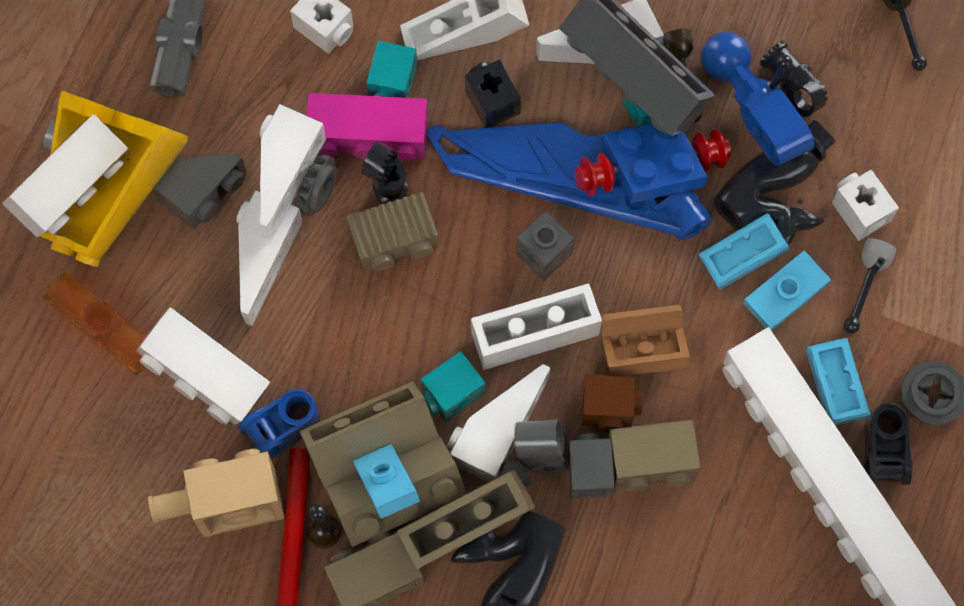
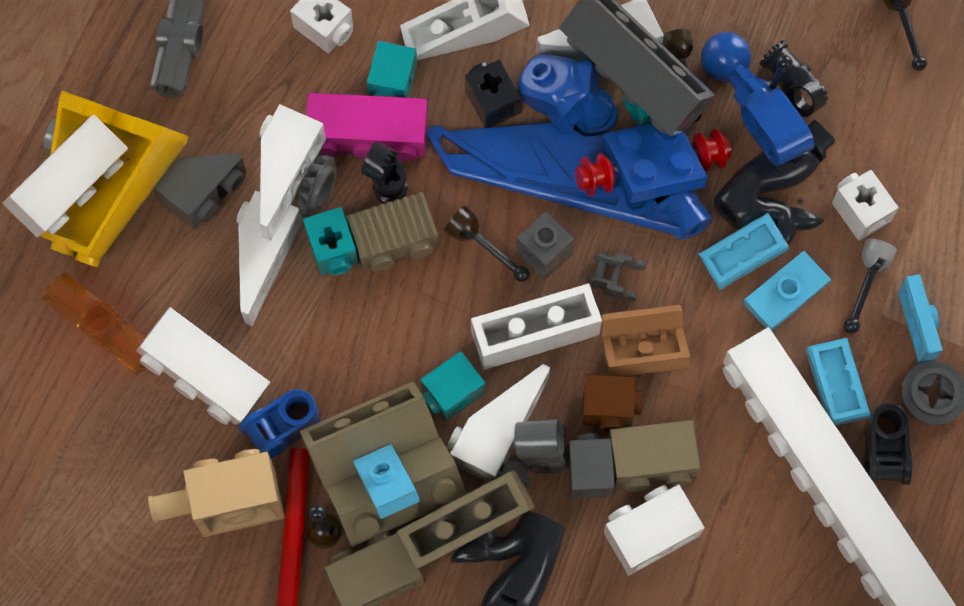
none -> teal brick [303,207,358,275]
none -> hinge [444,206,530,282]
none -> blue head [517,54,618,136]
none -> dark grey piece [587,252,646,301]
none -> white brick [604,484,705,576]
none -> medium azure plate [897,274,943,364]

